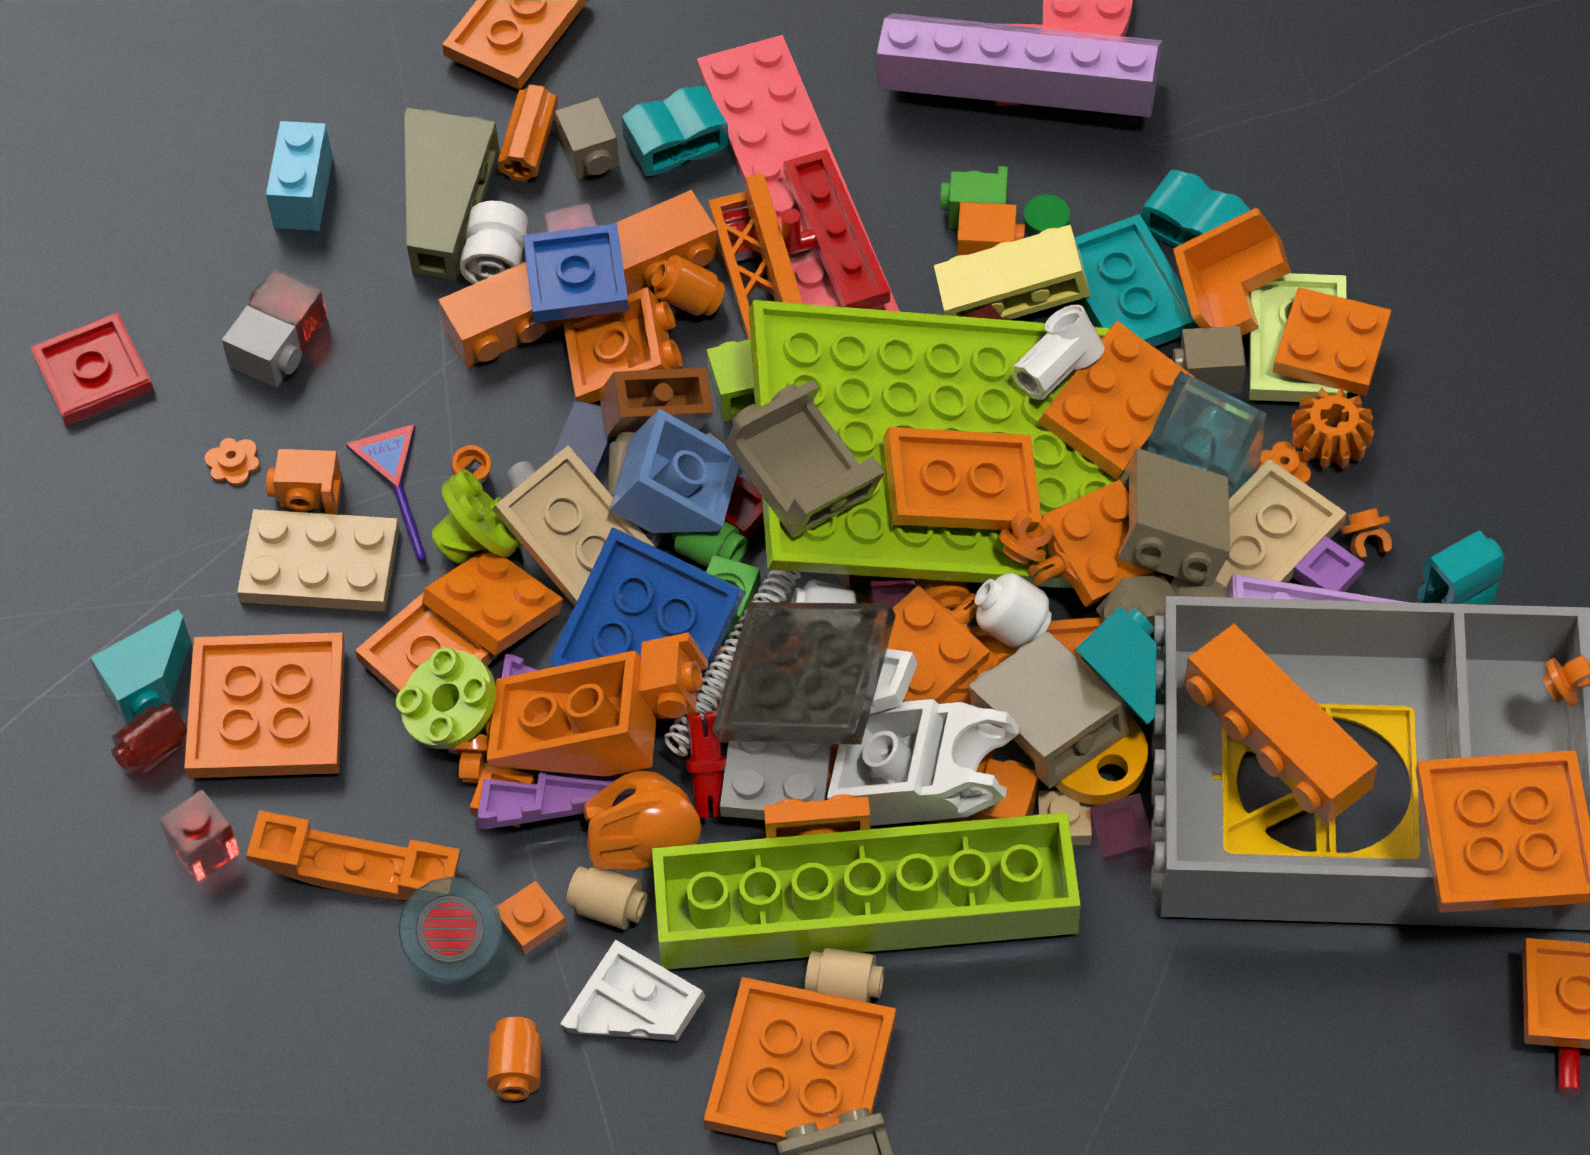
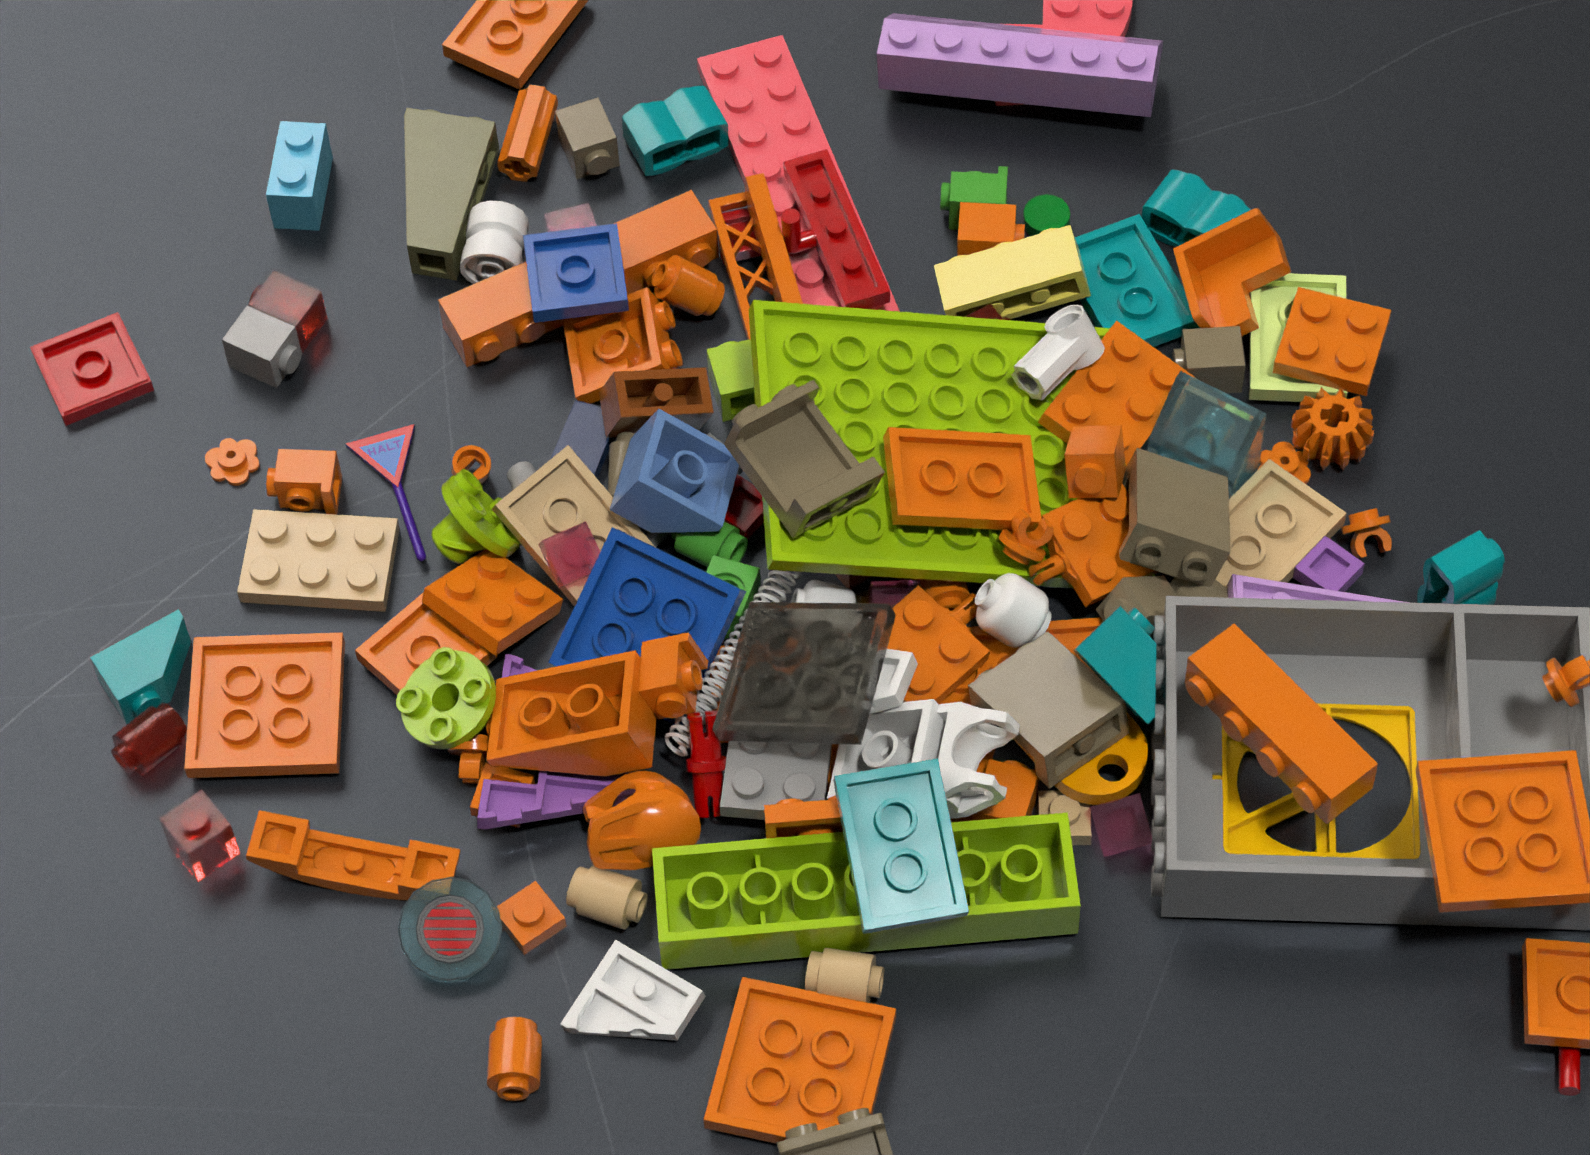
none -> clear pink plate [538,521,600,589]
none -> plate [833,758,969,934]
none -> orange brick [1064,425,1126,498]

